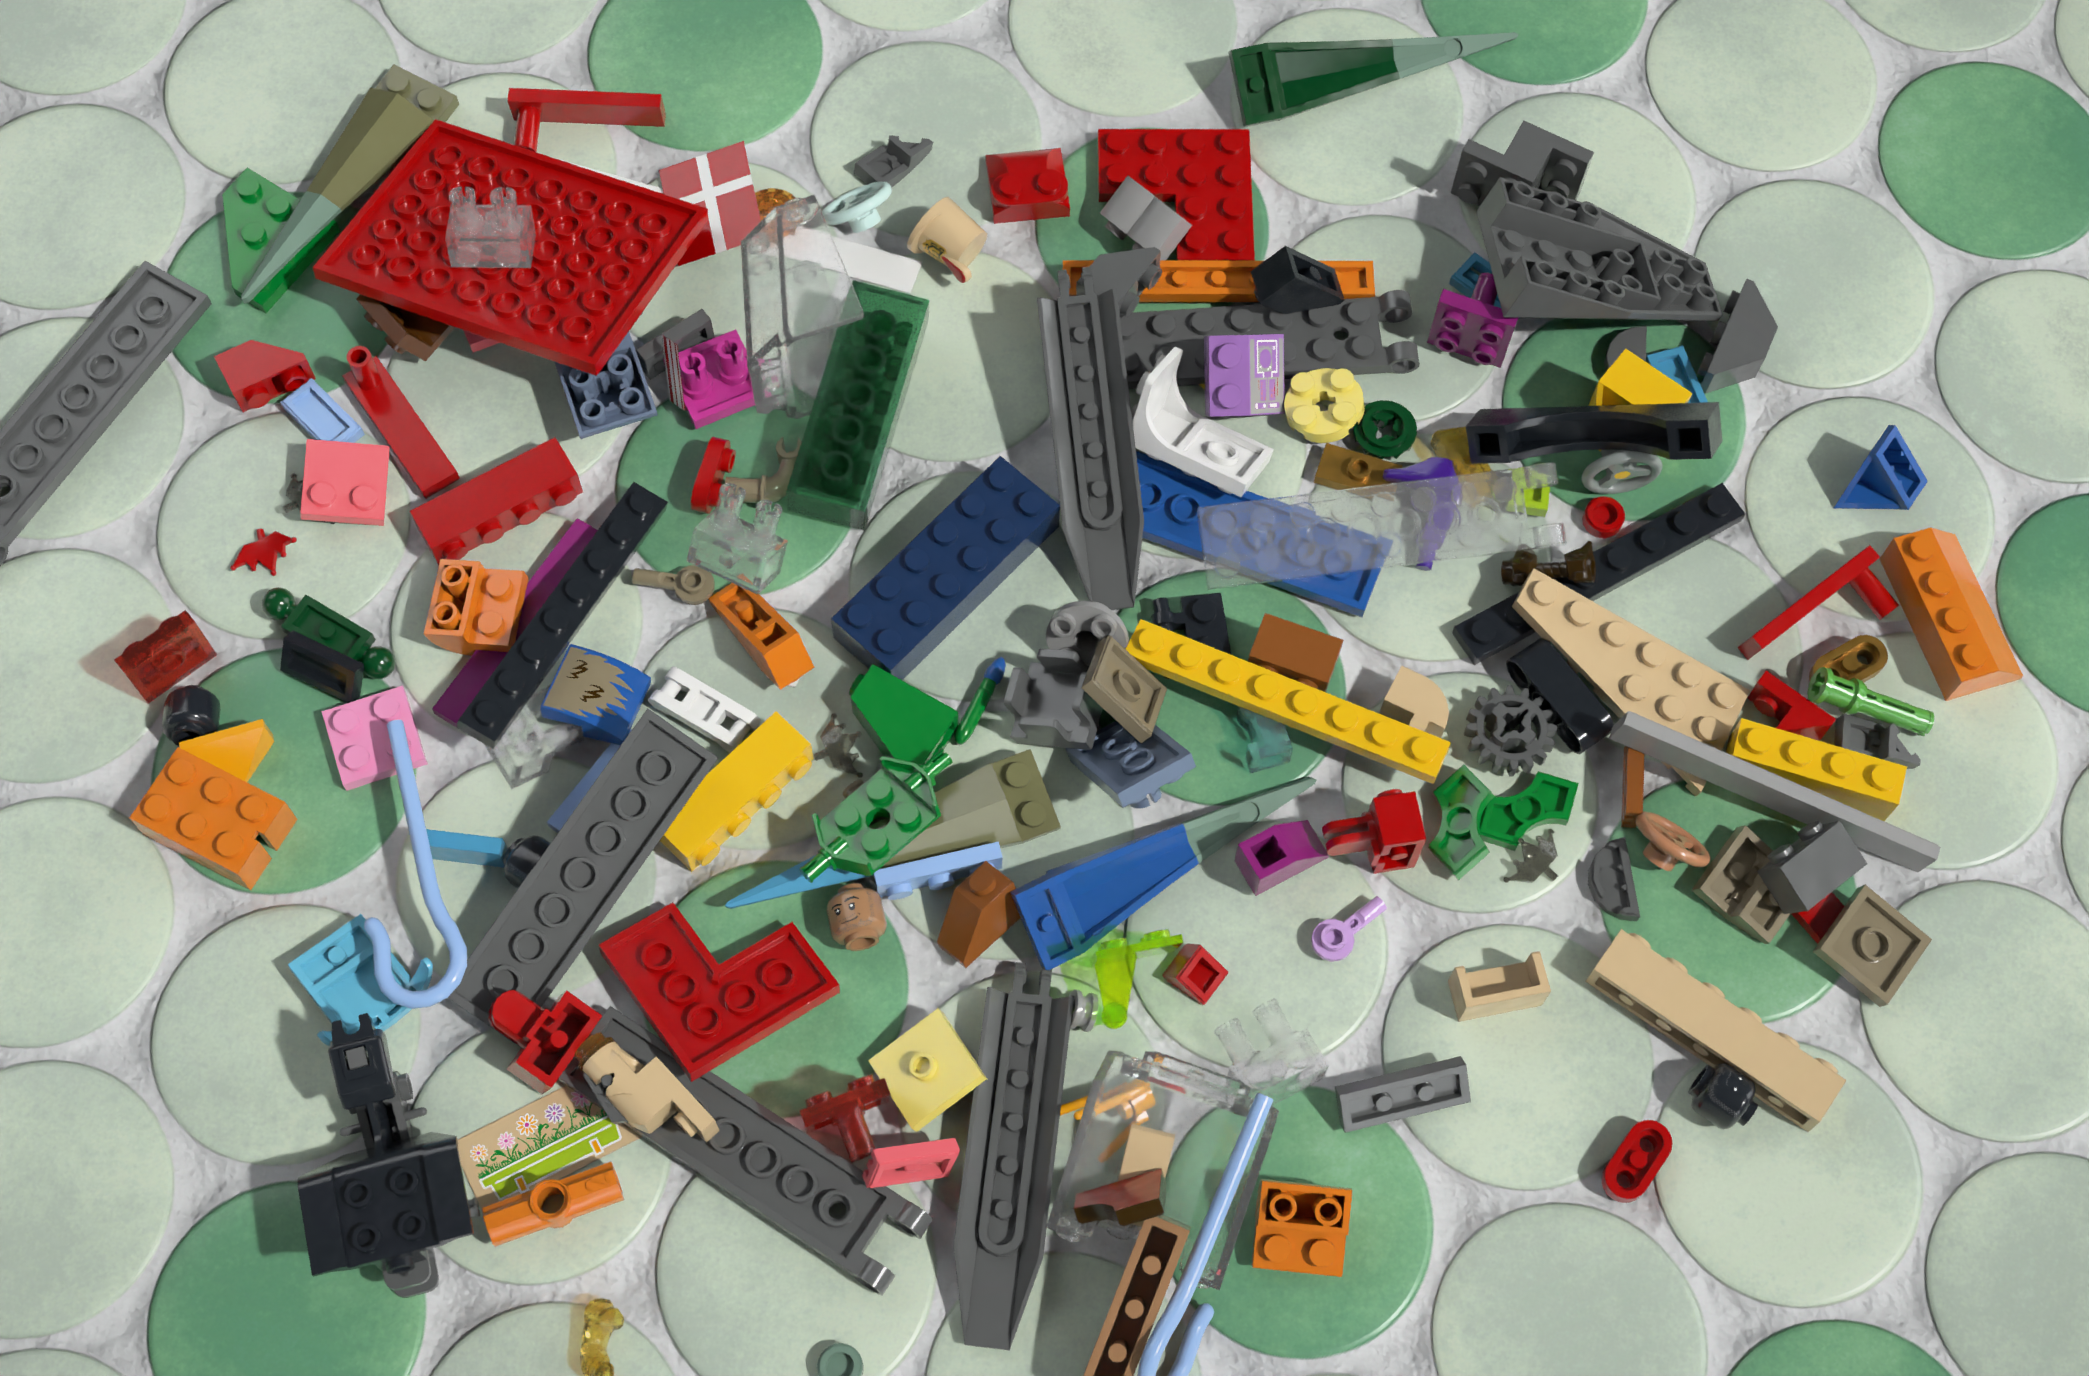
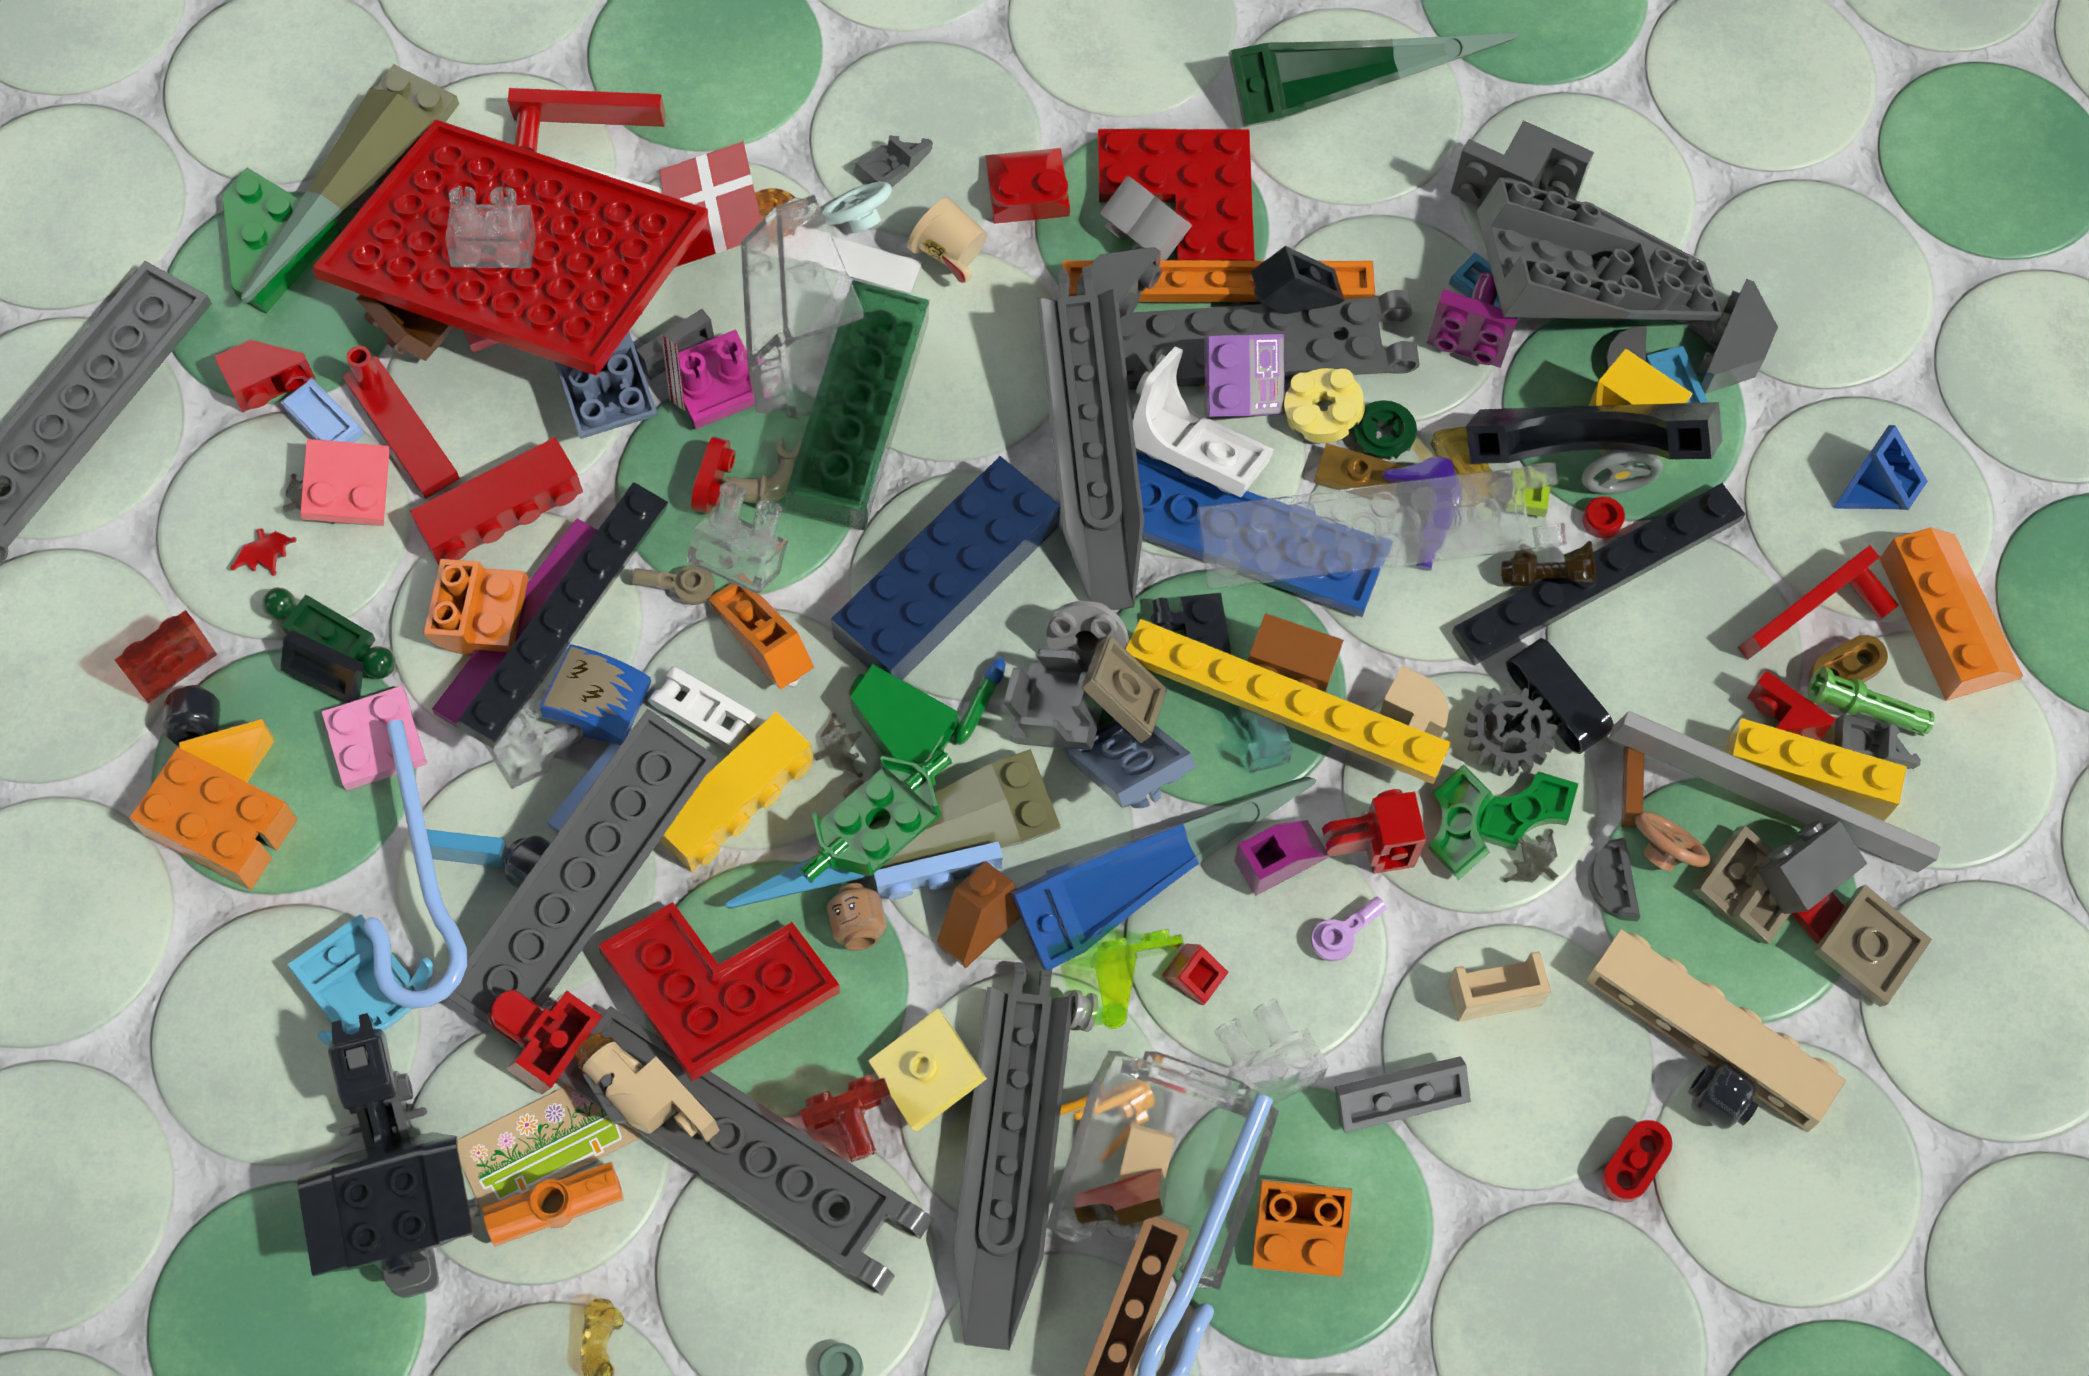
coral tile [862,1138,960,1188] -> none
tan wing [1512,568,1750,797] -> none

